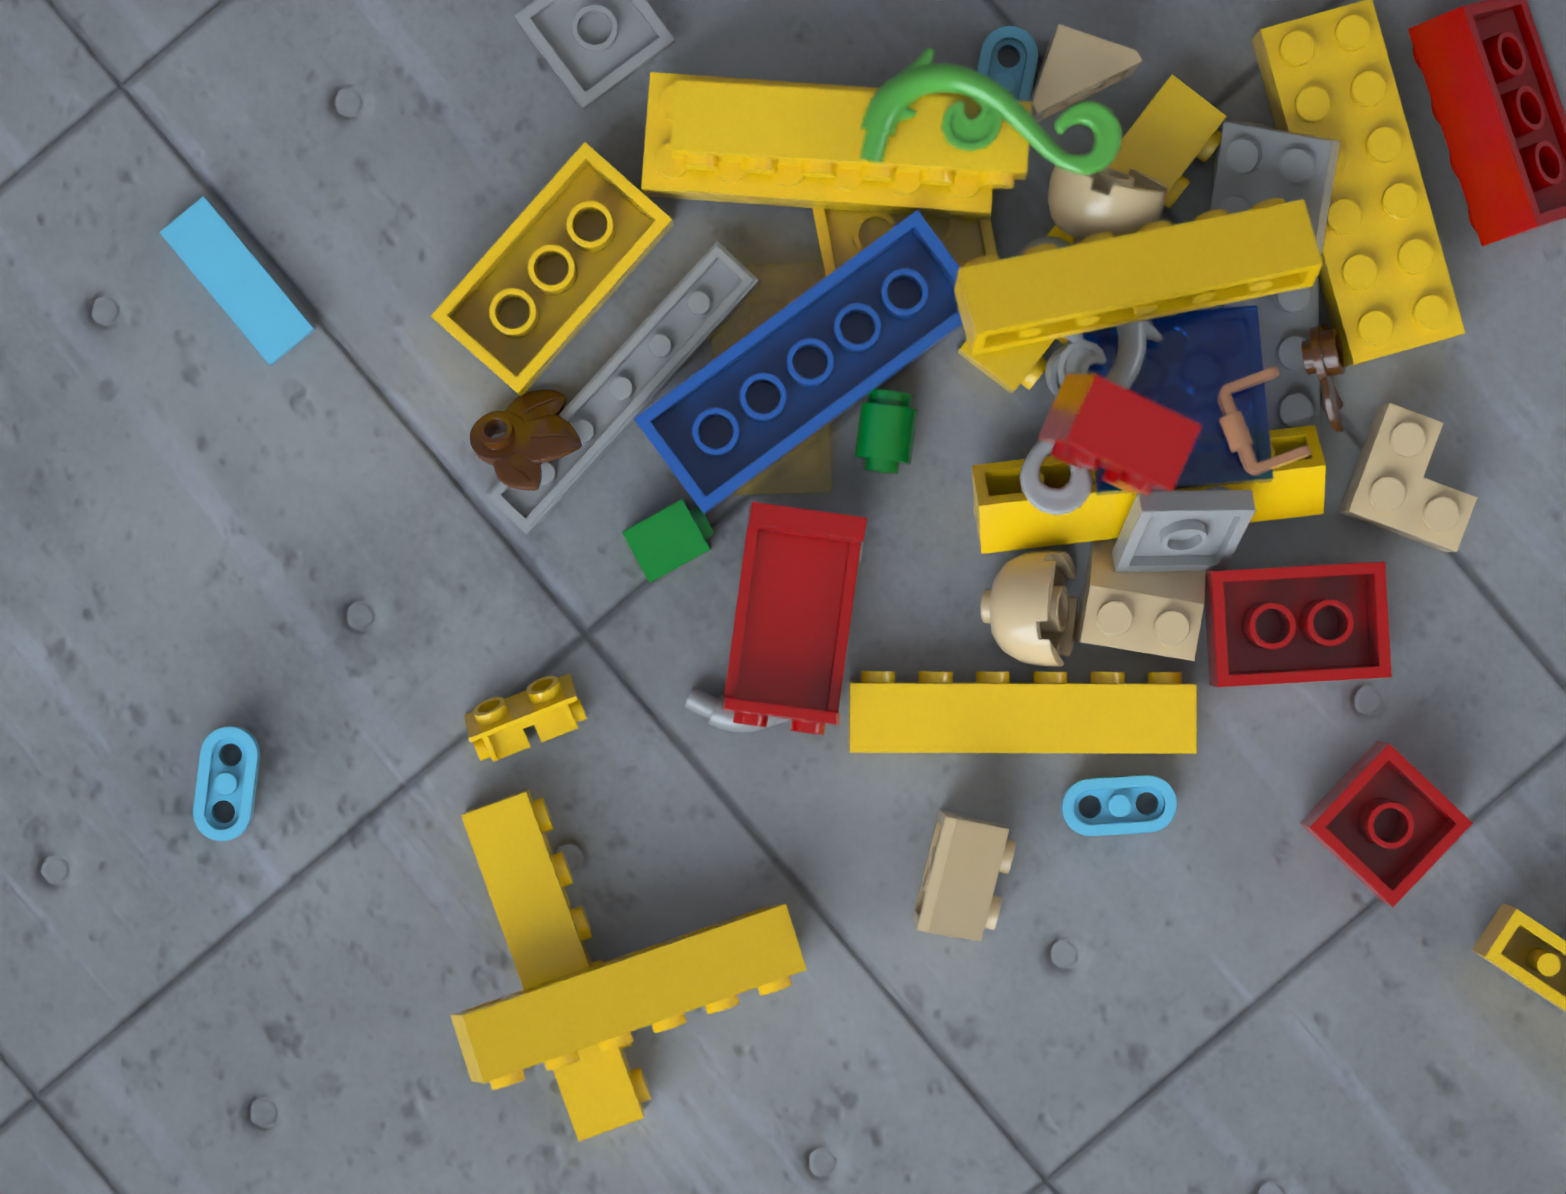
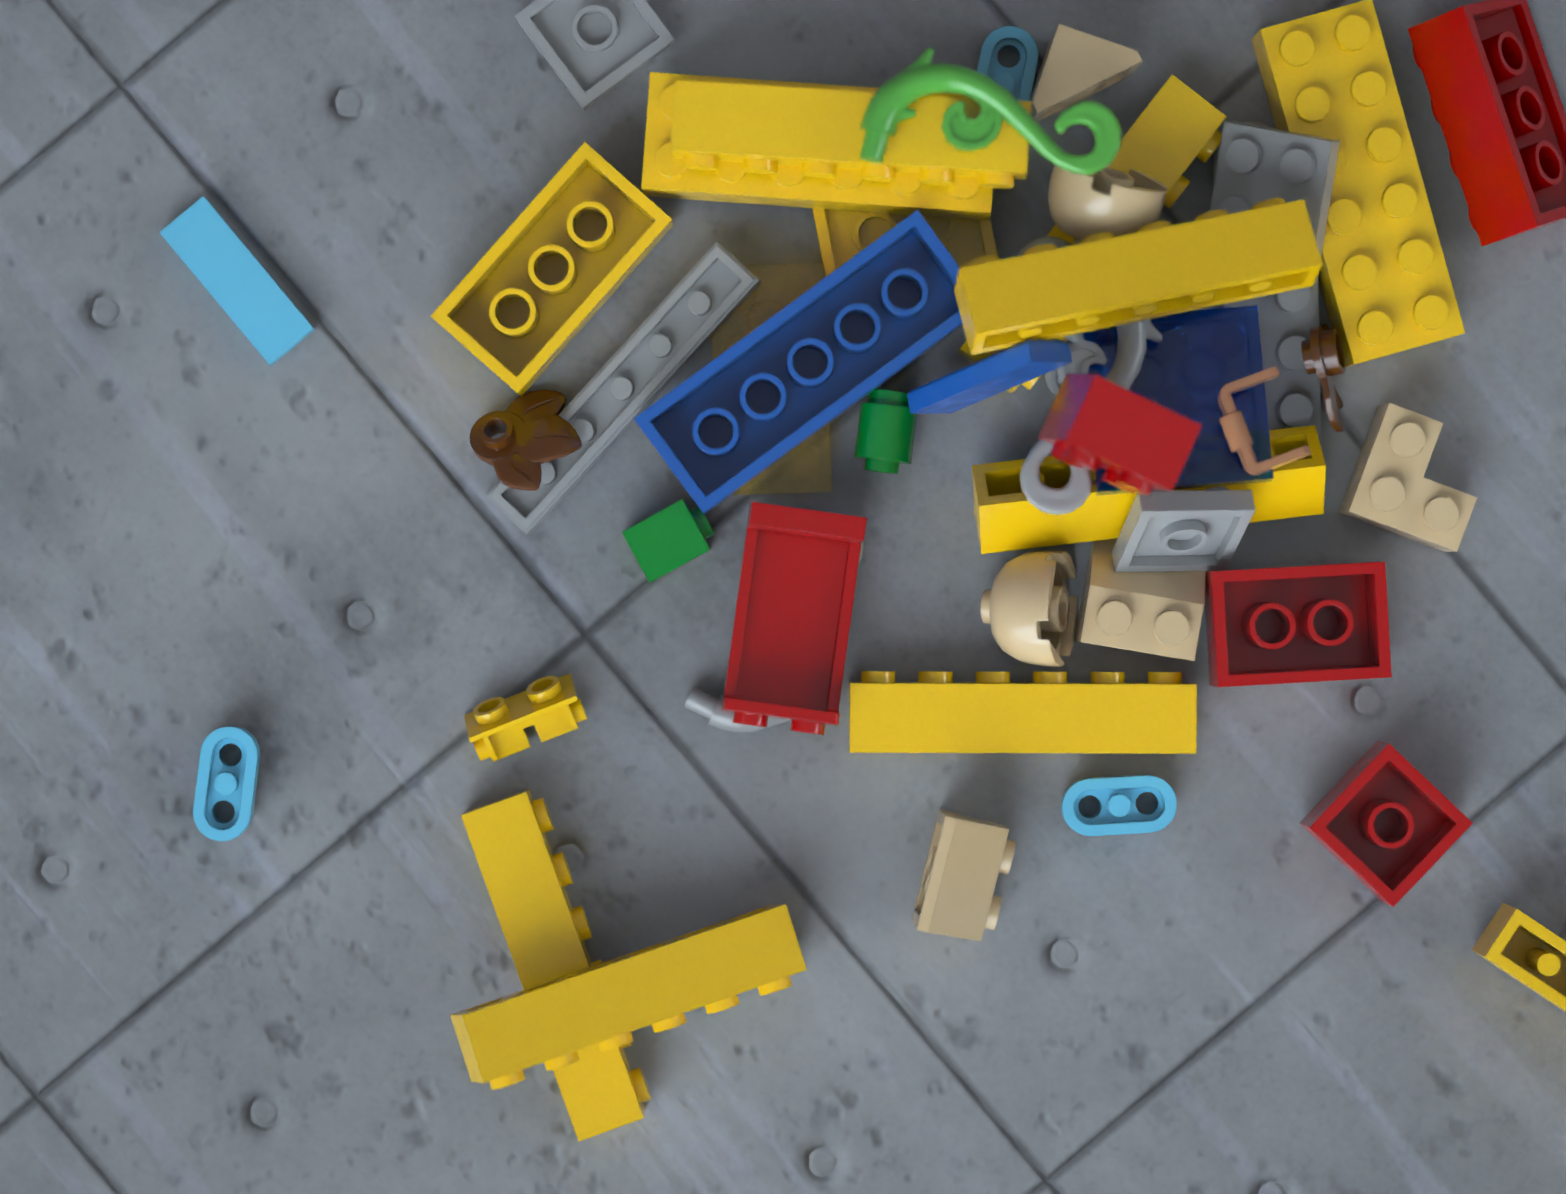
none -> blue tile [907,340,1073,414]

